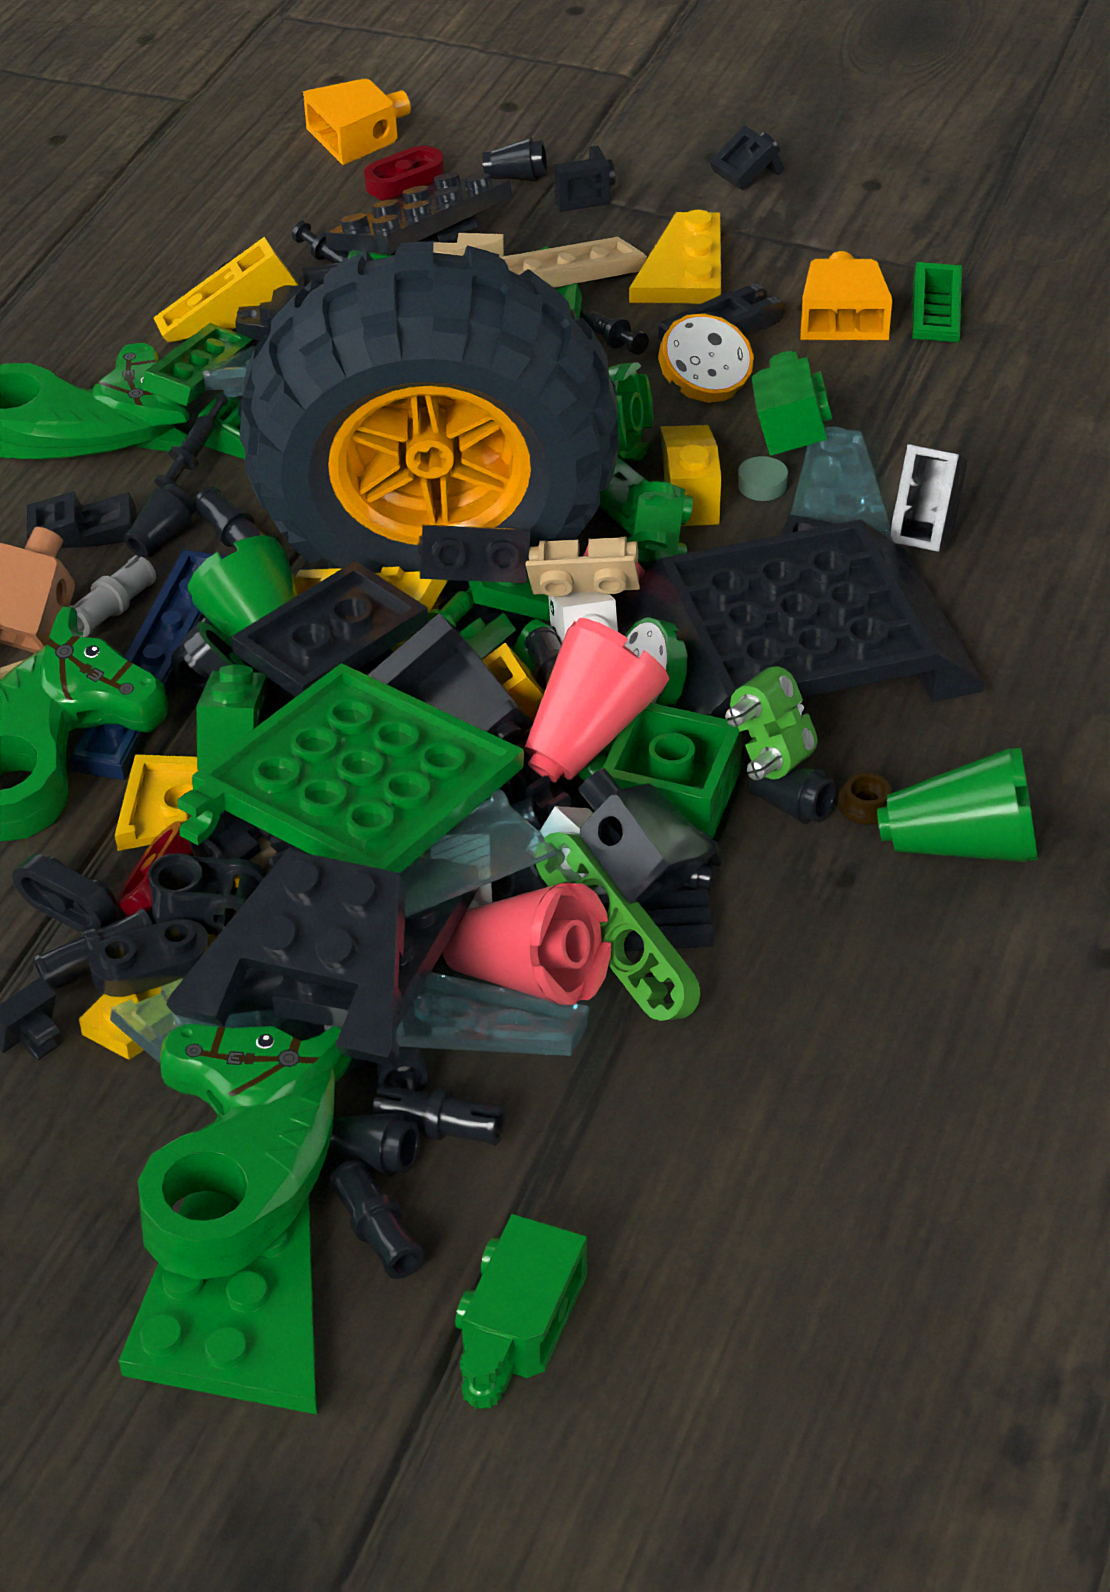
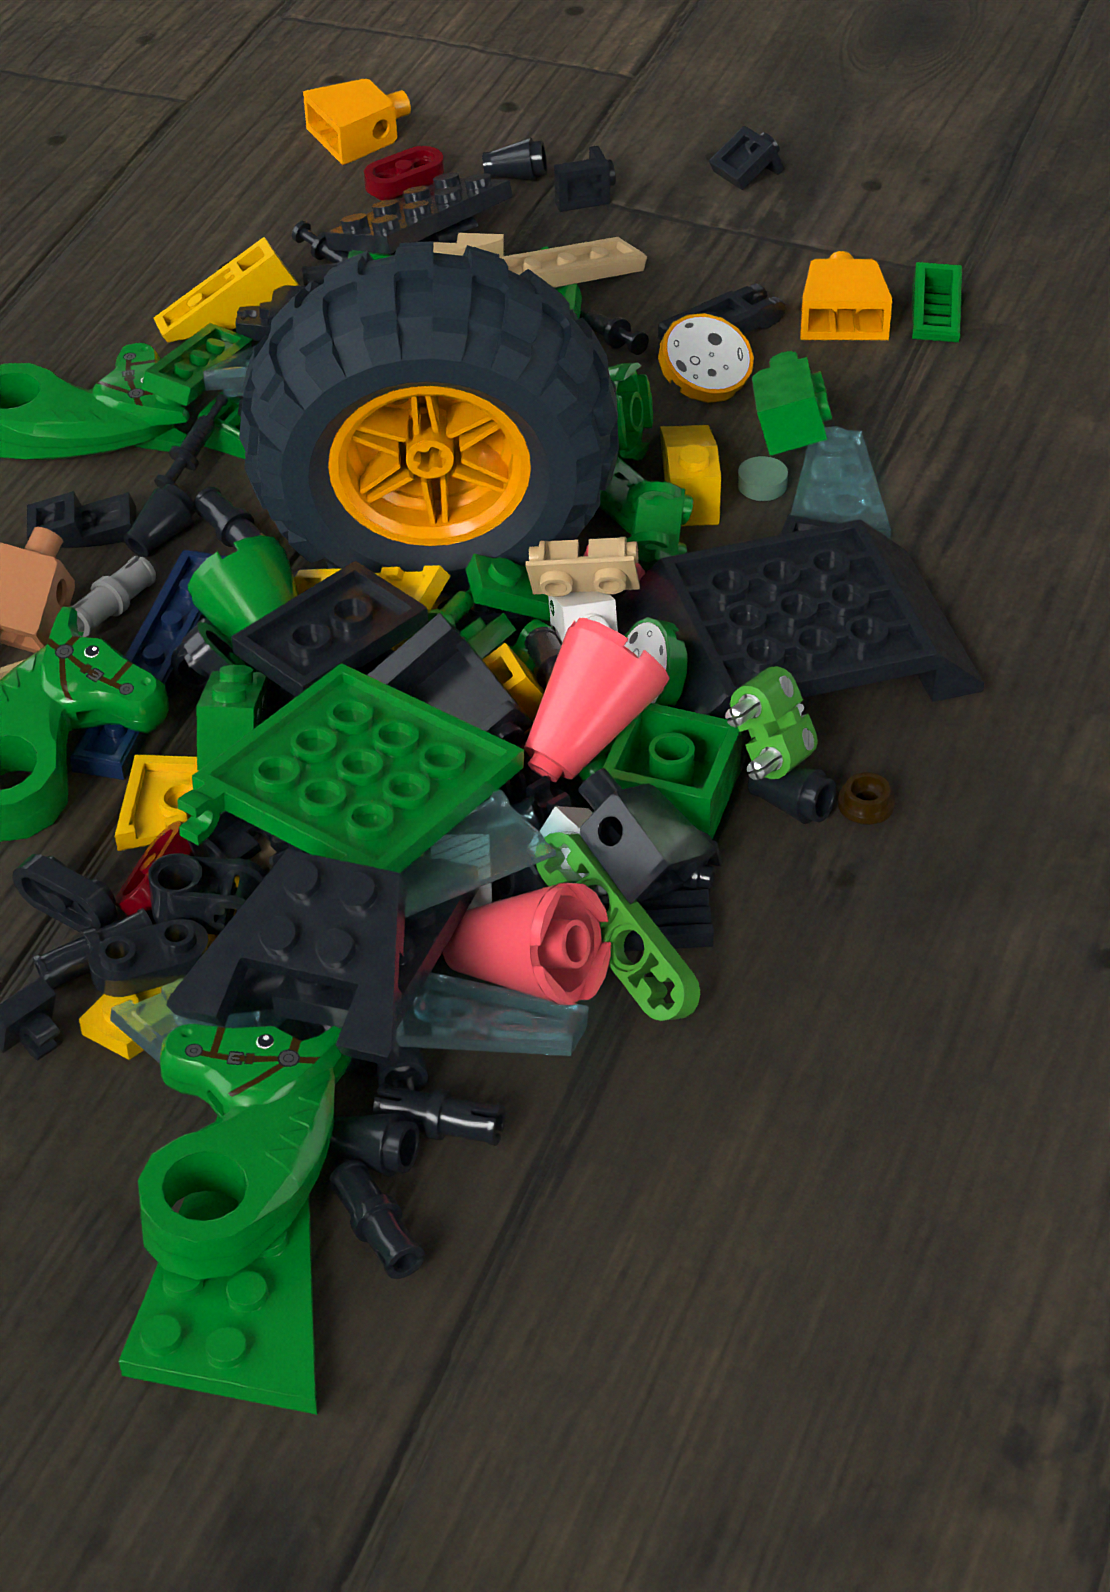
black hinge [418,525,530,583] -> none
green hinge [455,1214,587,1410] -> none
yellow wing [629,210,721,304] -> none
green cone [877,747,1038,862] -> none
torso [889,444,967,552] -> none

